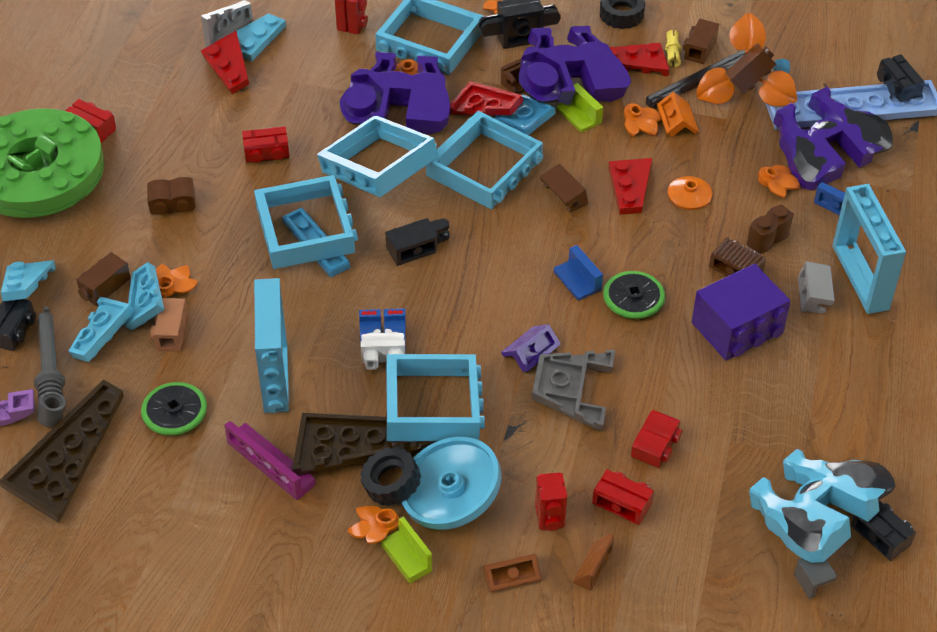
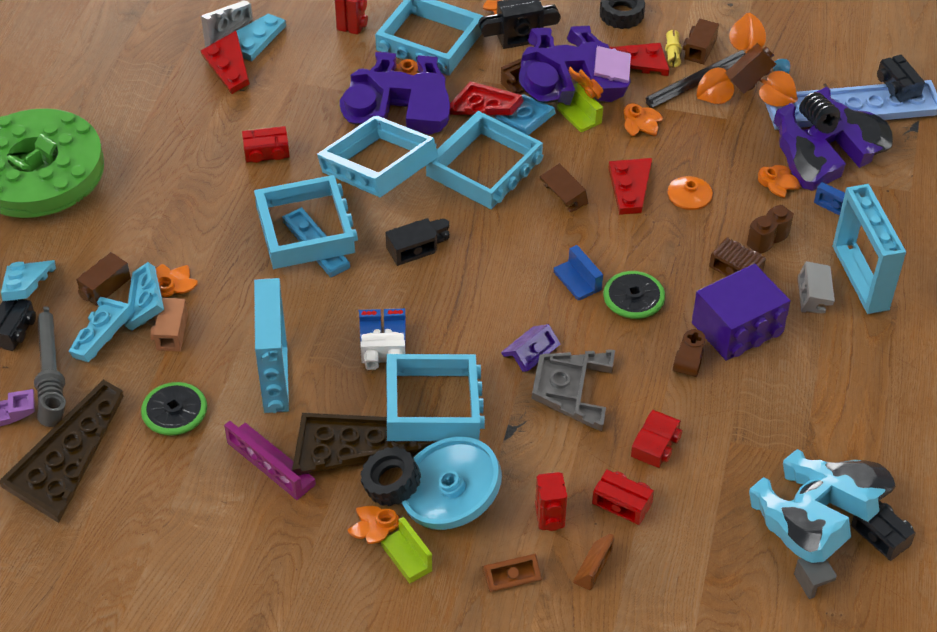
red brick [65,99,116,143] -> none
reddish brown brick [147,177,196,215] -> none
orange panel [657,92,699,137] -> none
none -> orange plate [569,67,604,99]
none -> lavender piece [594,46,631,83]
none -> reddish brown piece [672,329,705,377]
none -> black piece [799,92,840,133]

